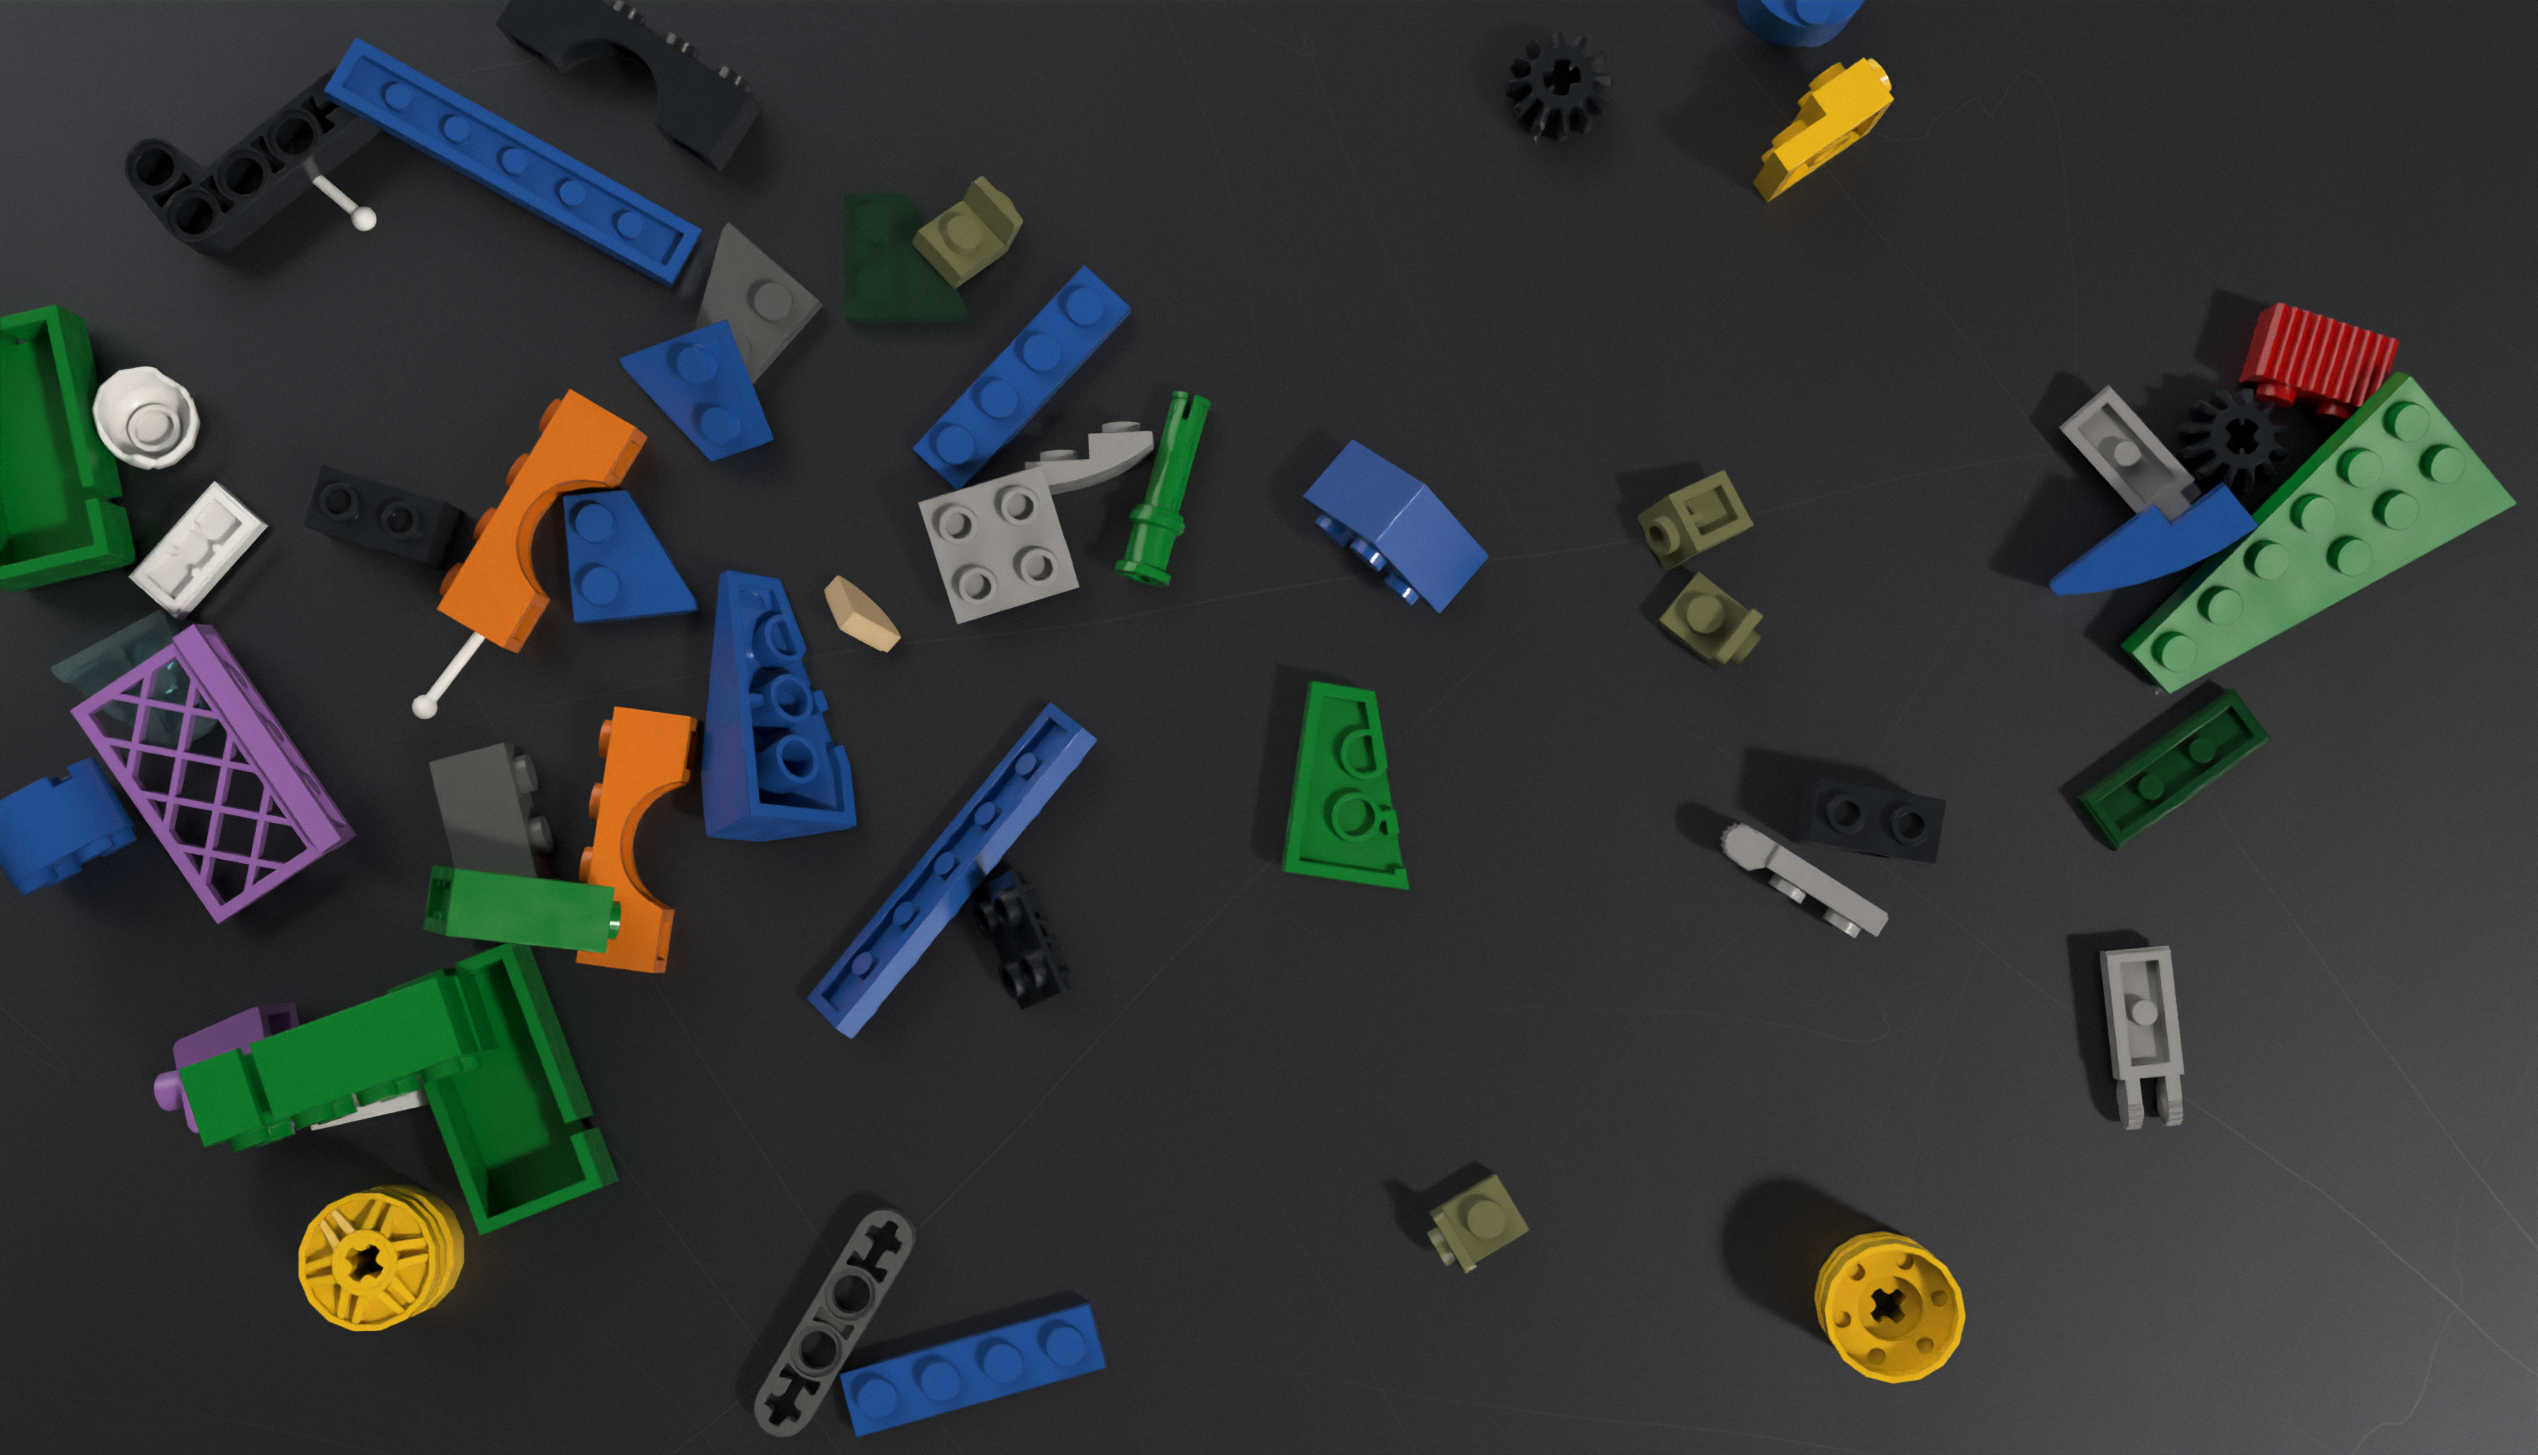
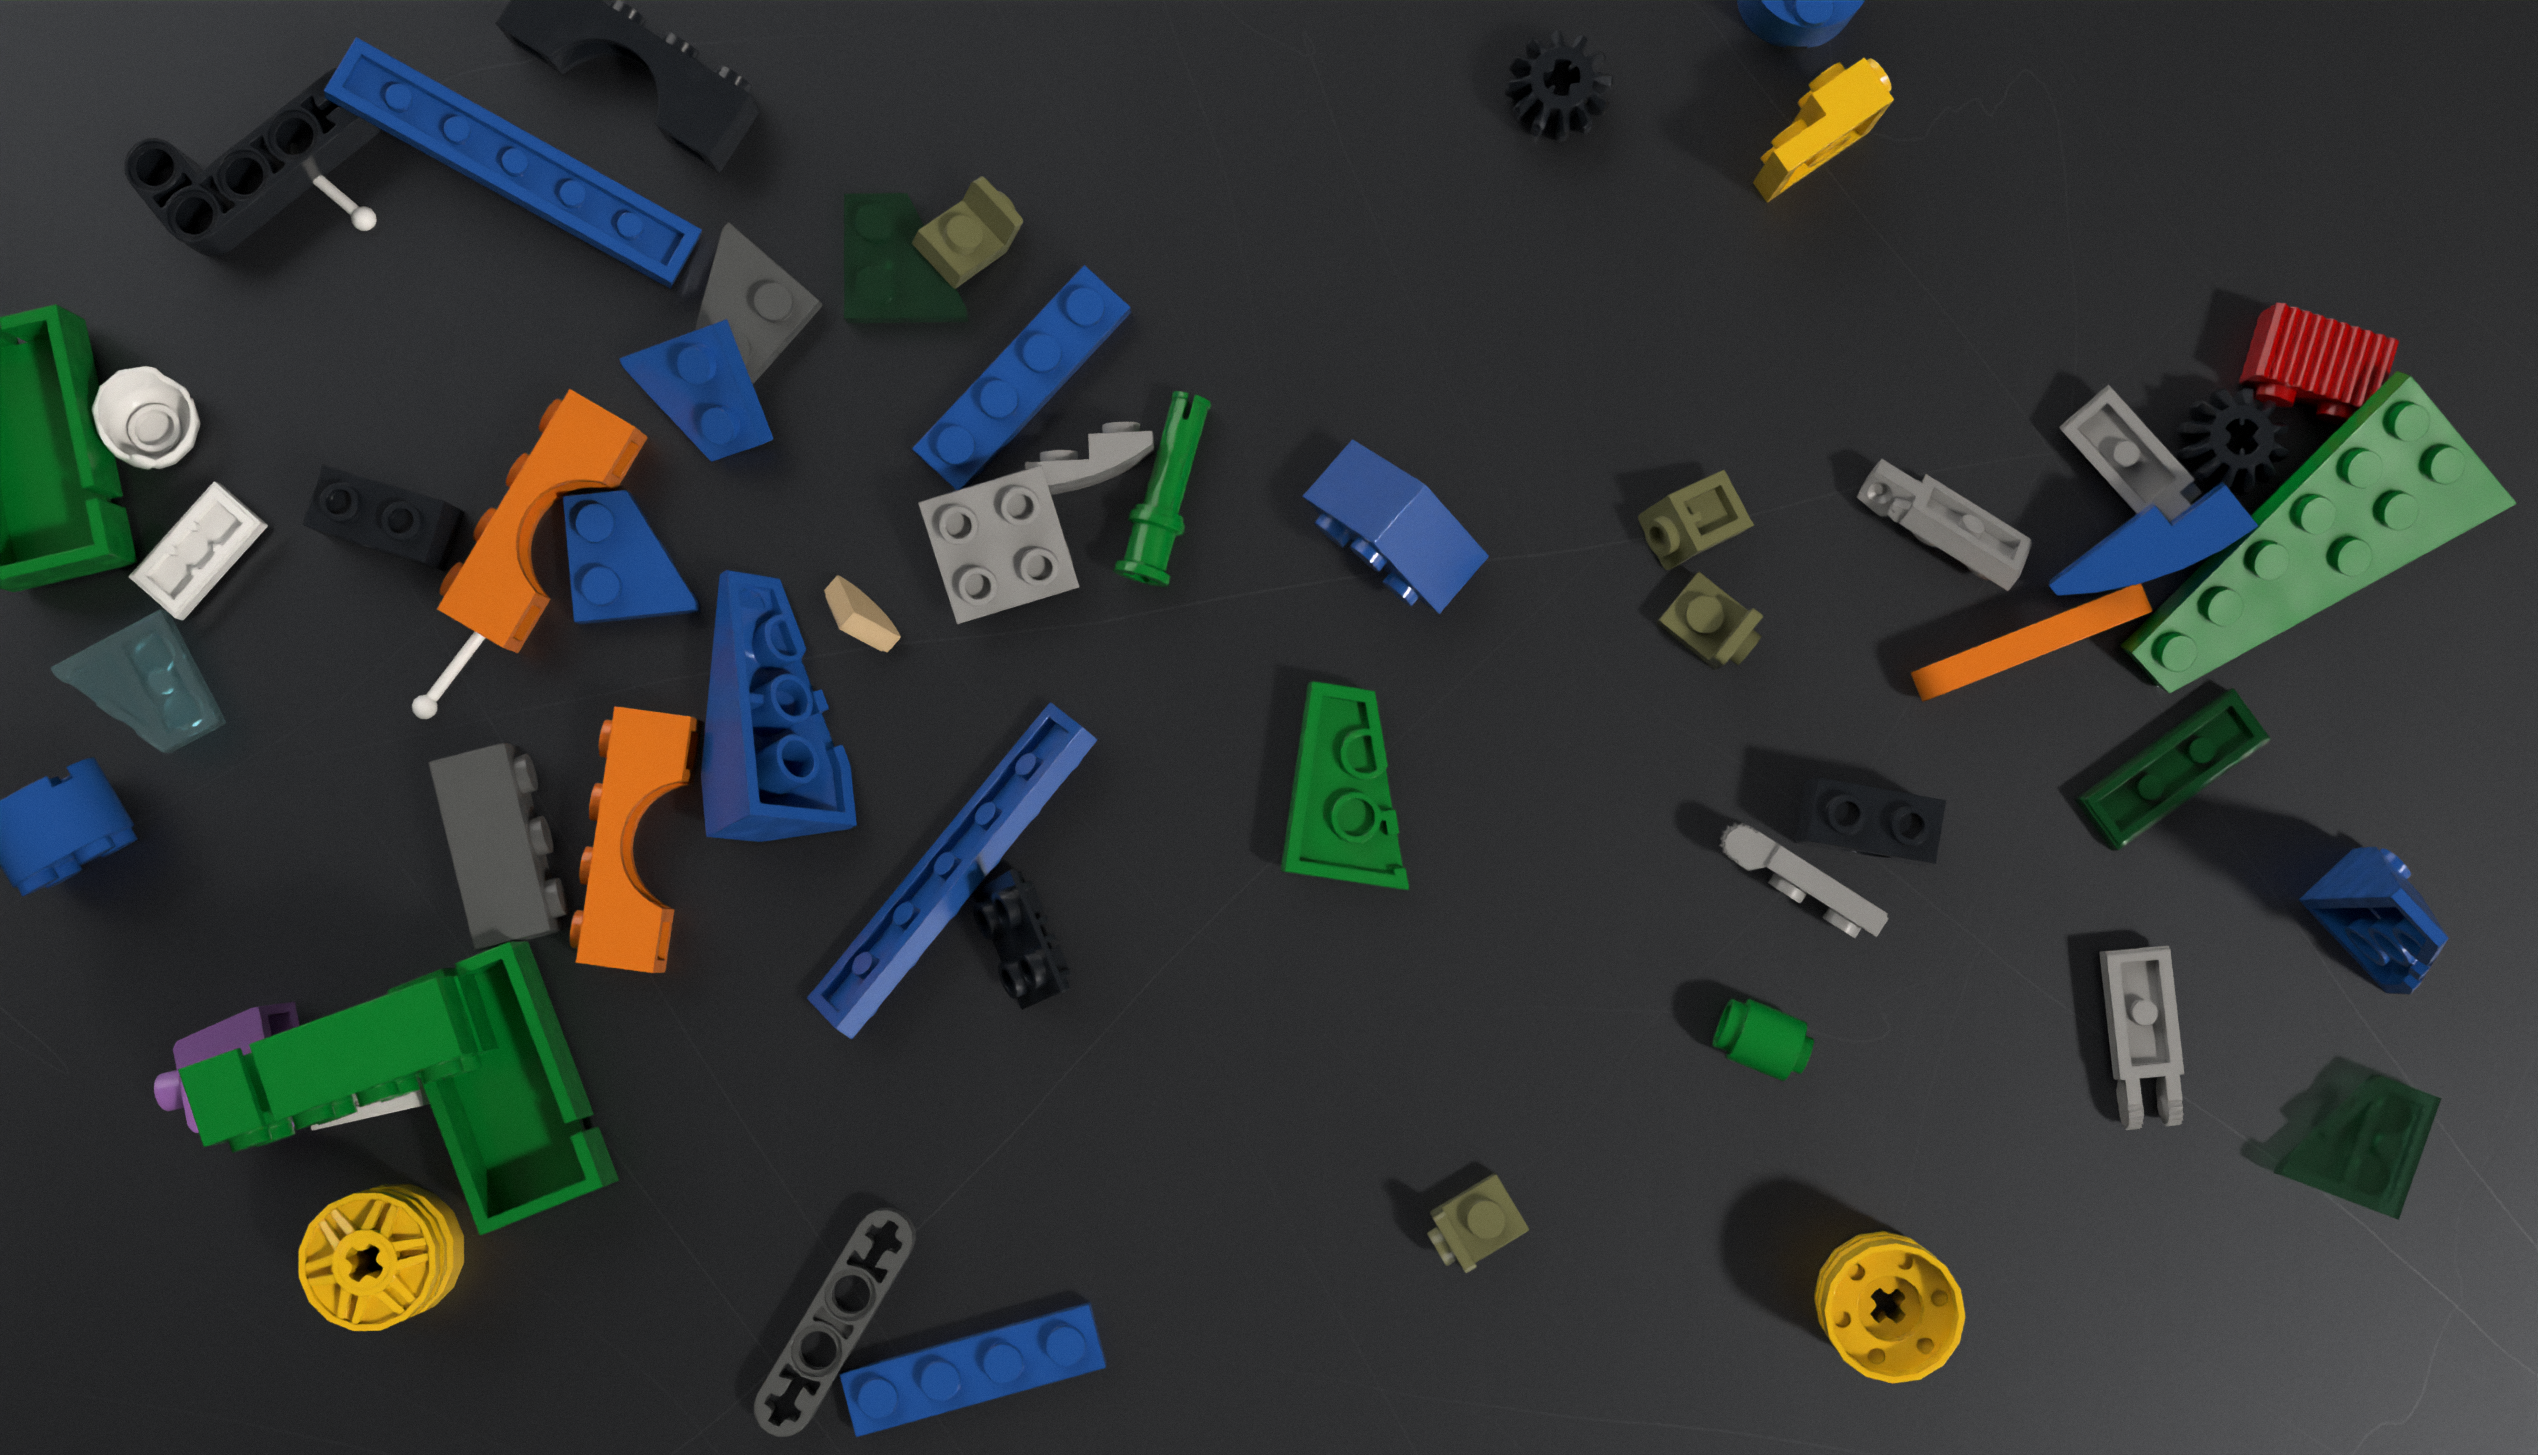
medium lavender fence [70,624,357,924] -> none
green slope [423,865,621,953] -> none
none -> green brick [1713,999,1814,1081]
none -> light grey hinge [1857,459,2032,591]
none -> orange beam [1910,584,2153,702]
none -> clear green wing [2273,1074,2442,1220]
none -> blue wedge [2299,847,2449,995]

